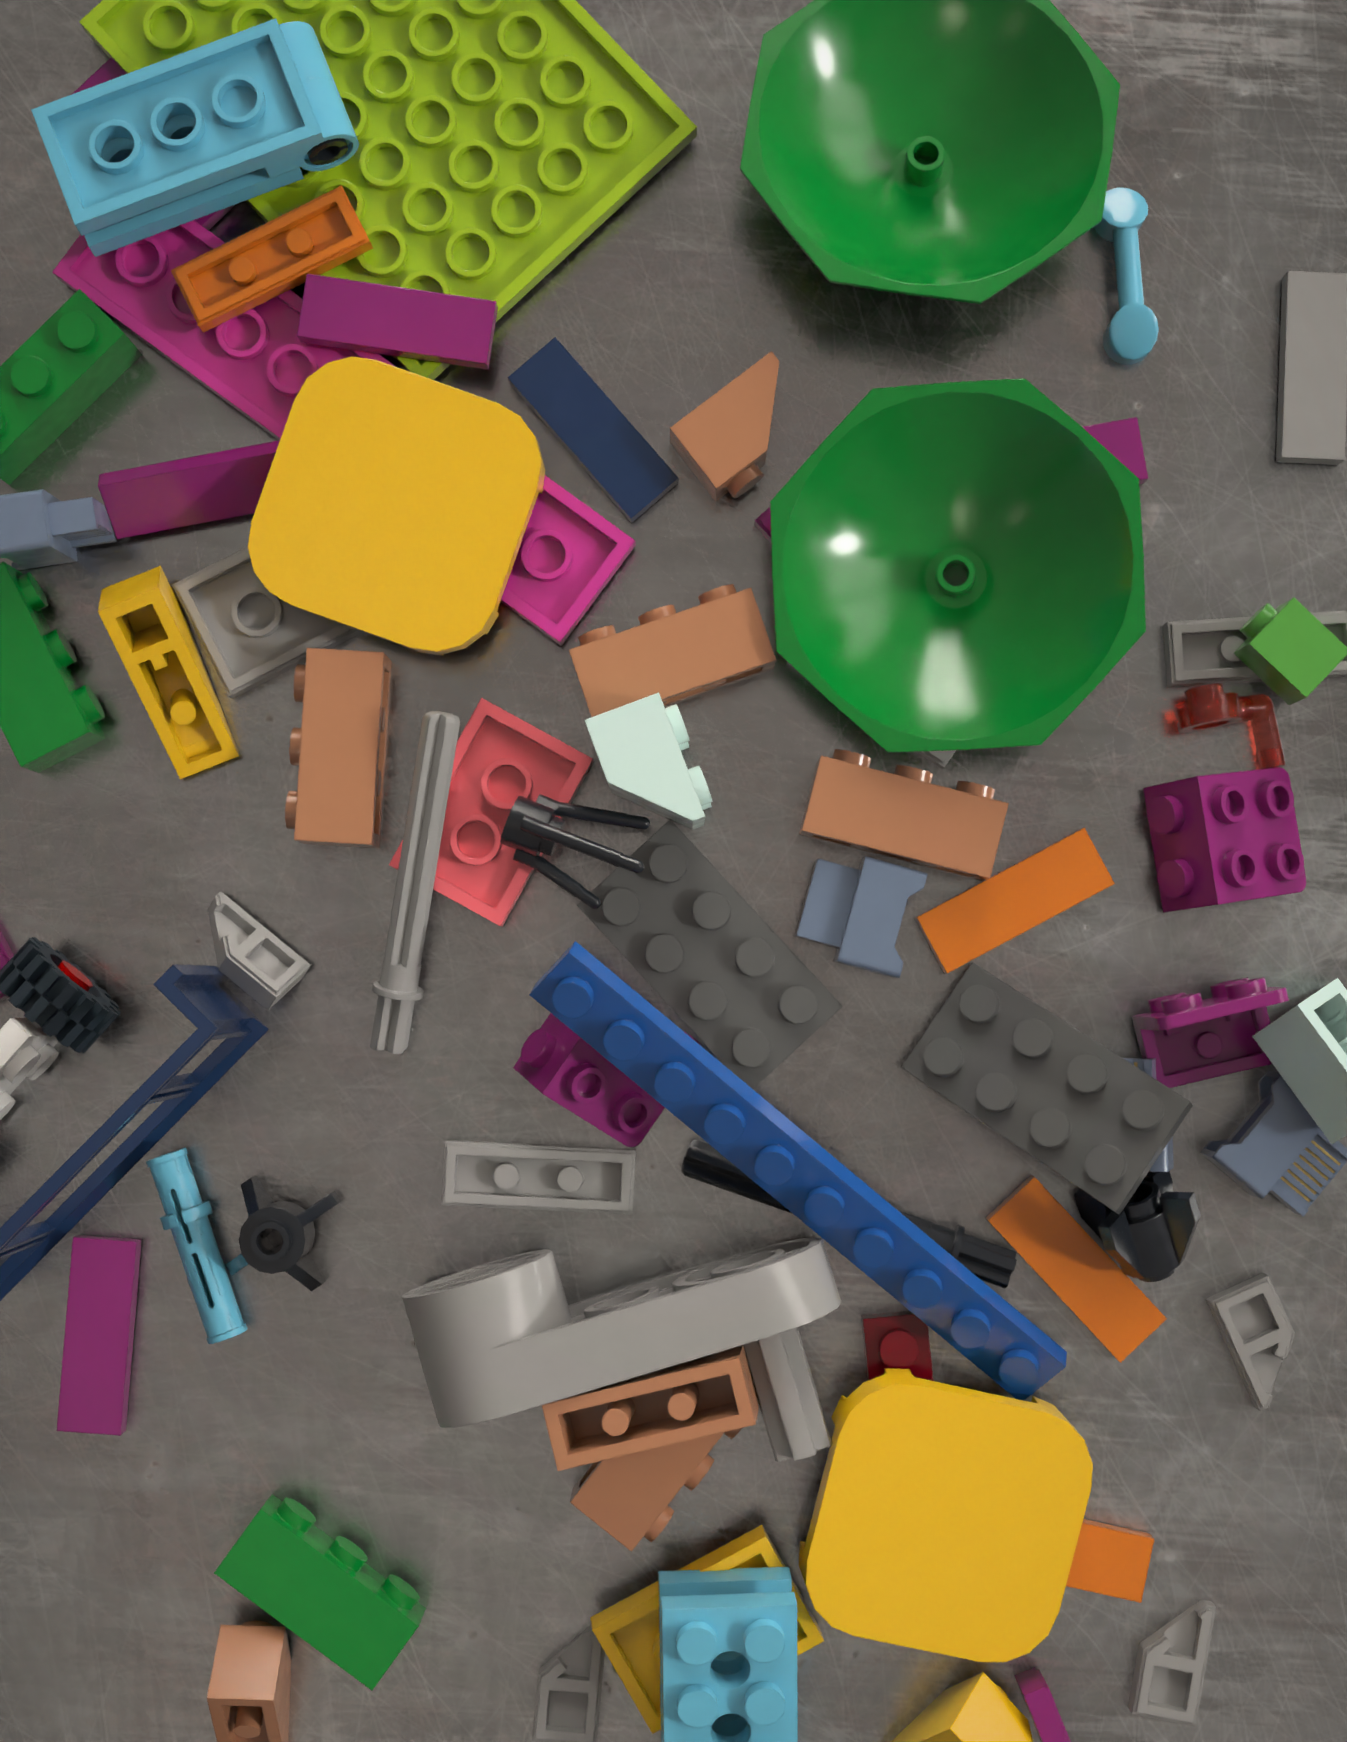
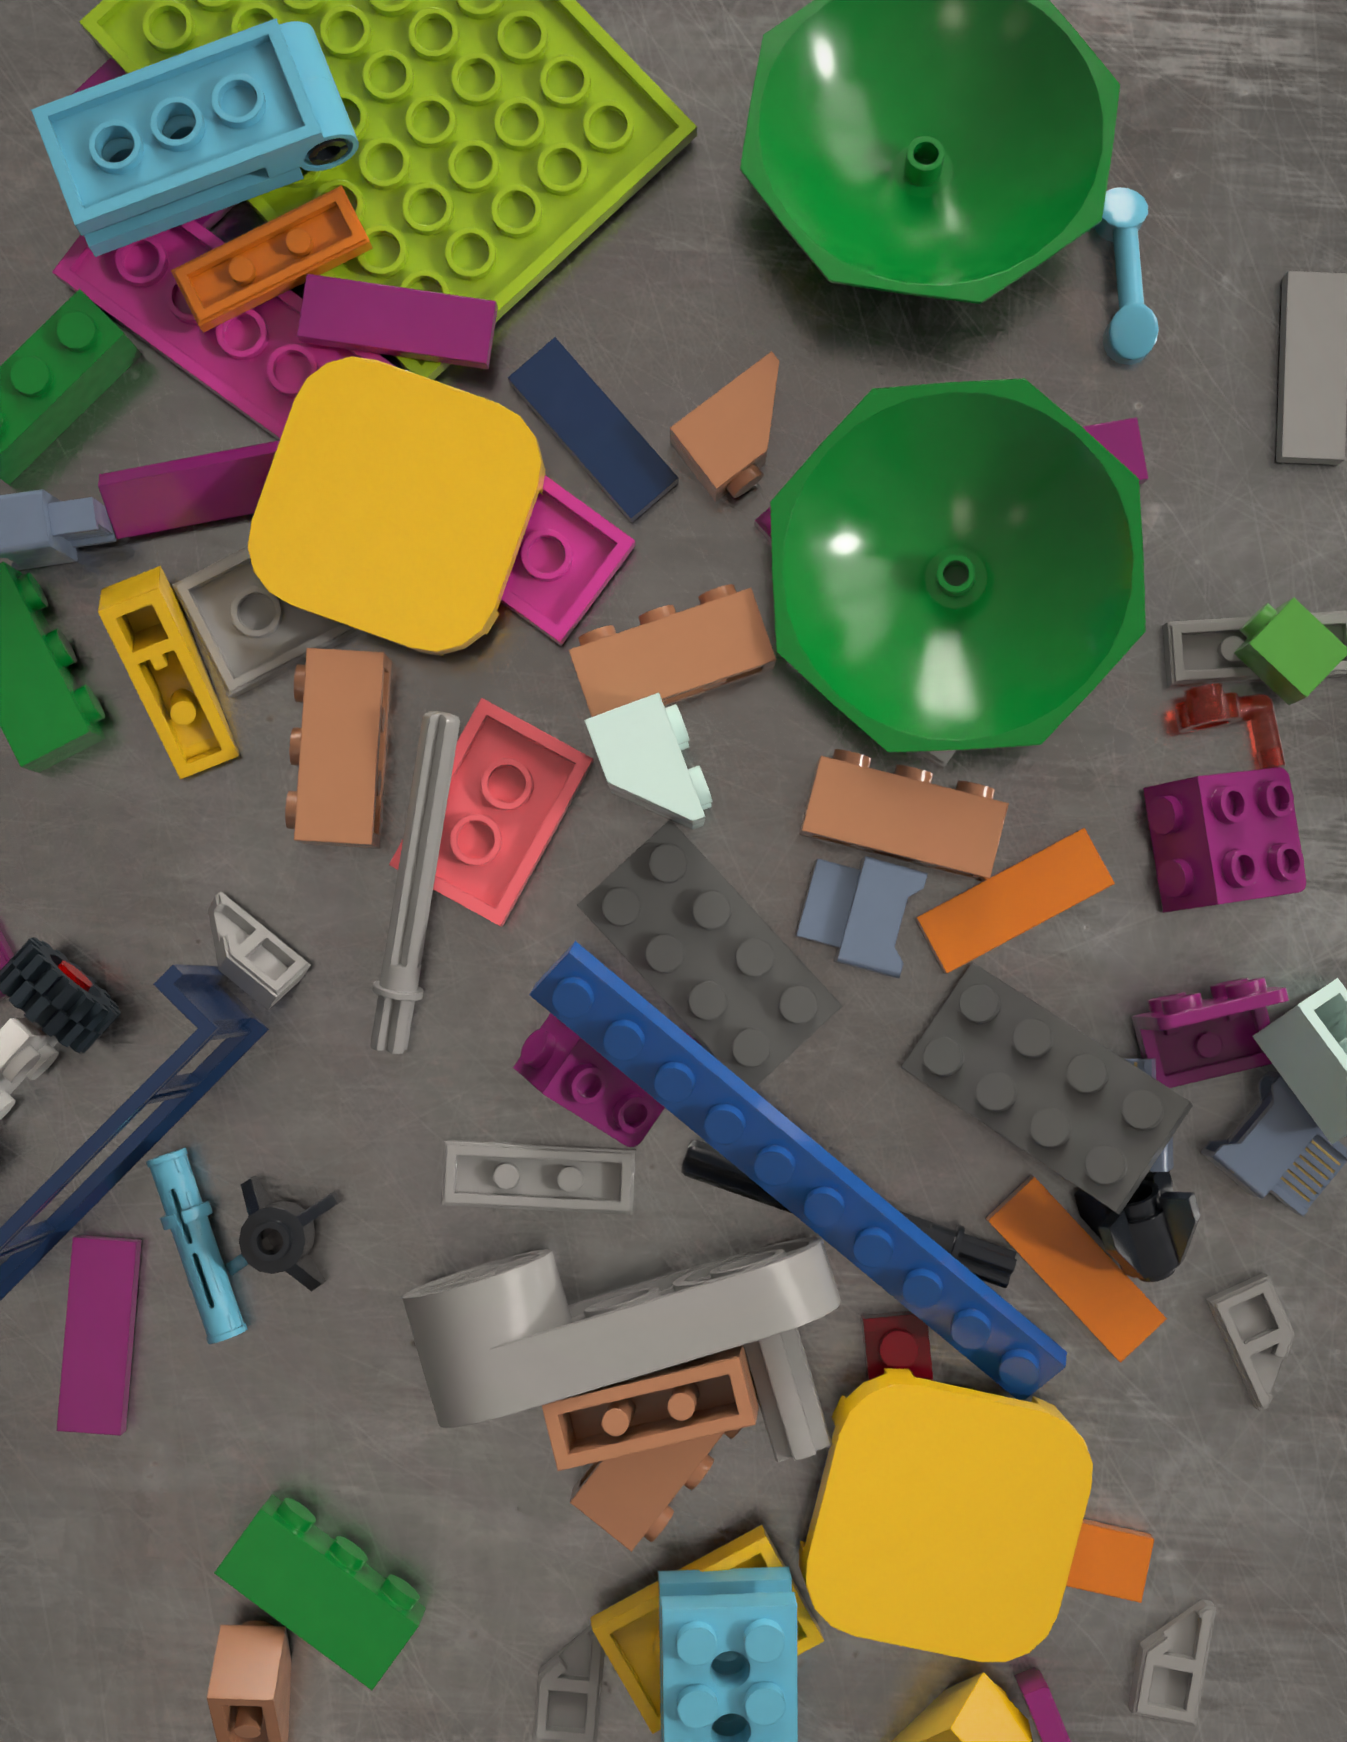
black plant [500,794,650,909] -> none

